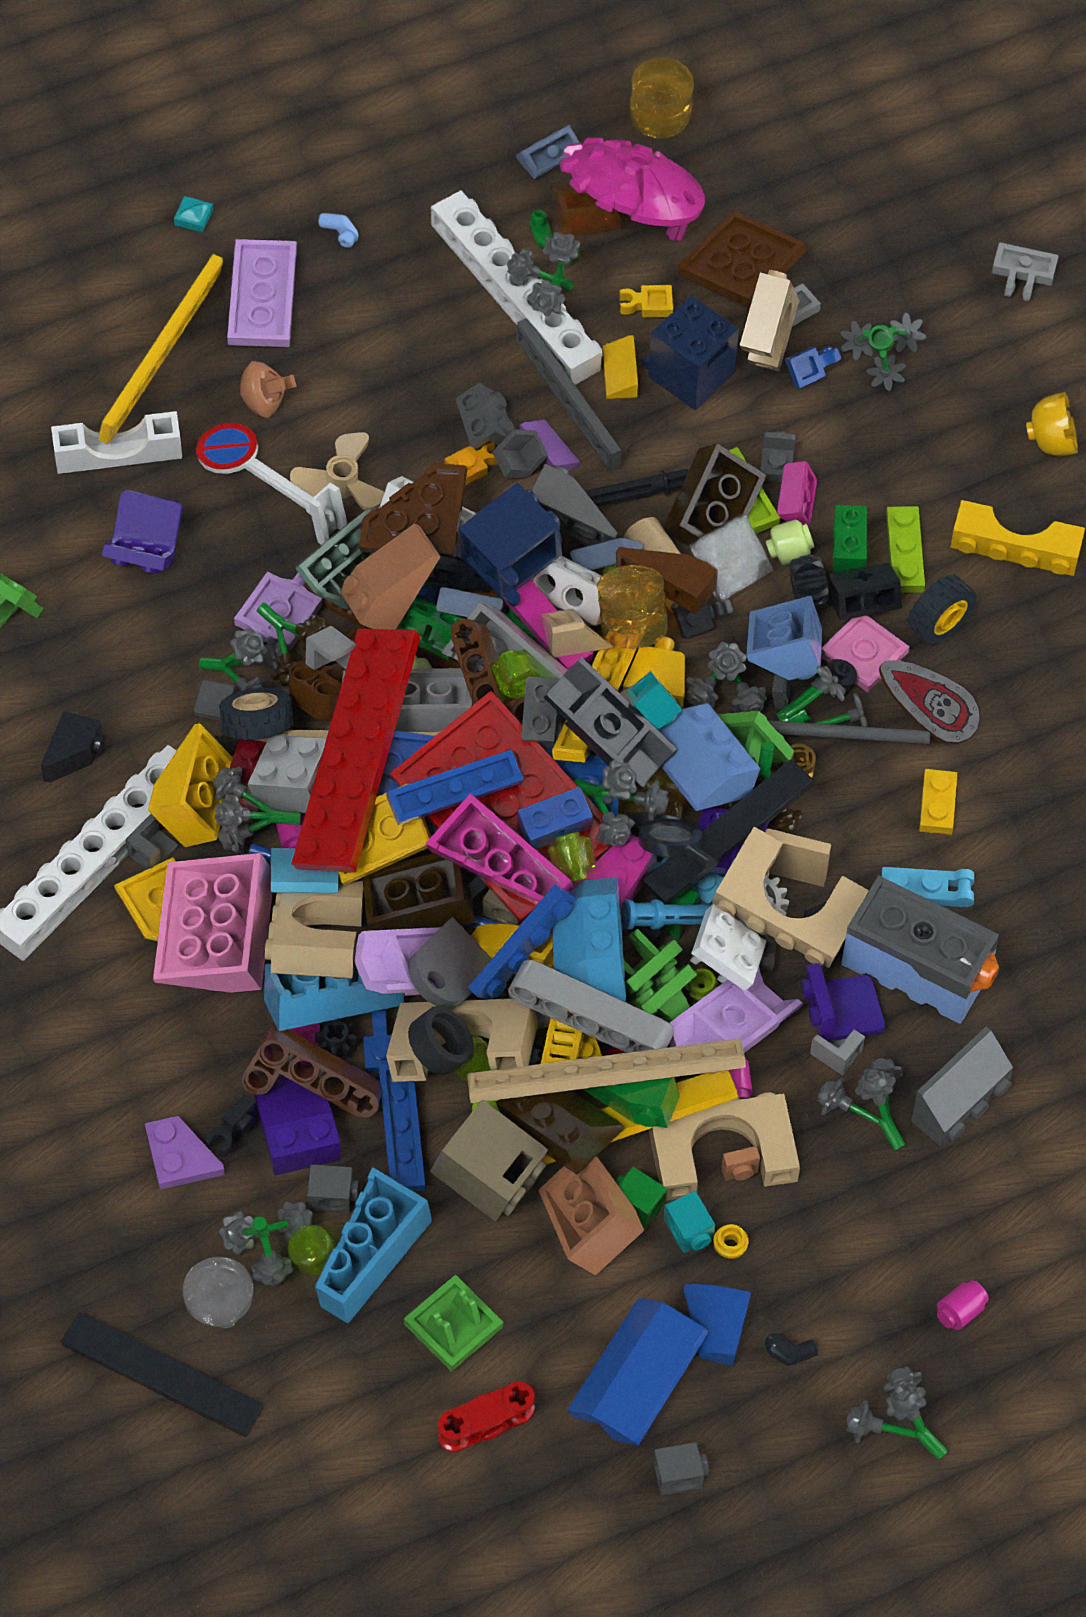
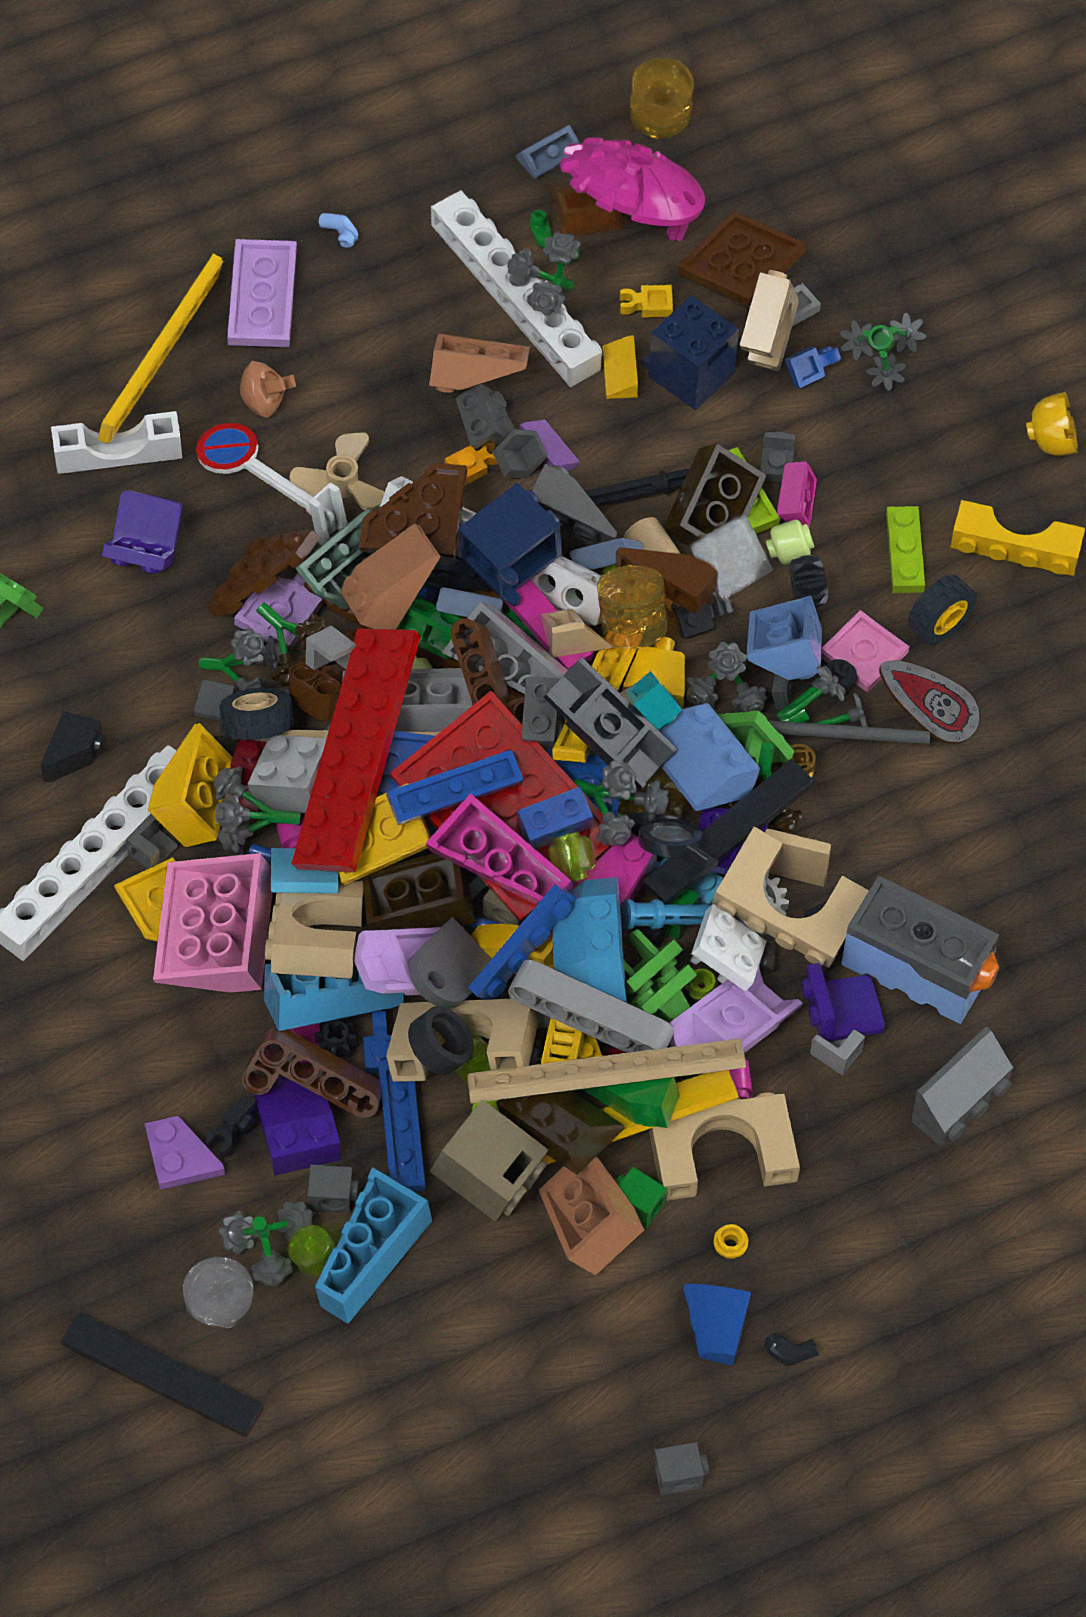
teal tile [174,196,213,233] -> none
bright green plate [404,1274,503,1372] -> none
red piece [438,1381,535,1453] -> none
clear neon green head [492,650,540,699] -> none
dark grey tile [516,318,621,472] -> none
blue slope [567,1298,709,1446] -> none
teal brick [664,1191,715,1253] -> none
nougat plate [721,1146,760,1181] -> none
dark grey plant [817,1058,906,1151] -> none
black brick [828,562,902,620] -> none
green brick [832,505,867,574] -> none
dark grey plant [846,1366,948,1459] -> none
medium azure plate [881,867,975,907] -> none
yellow plate [919,769,958,835] -> none
dark pink brick [937,1280,989,1330] -> none
light grey hinge [992,242,1059,301] -> none
none -> reddish brown plate [206,529,320,616]
none -> nougat slope [429,334,530,392]

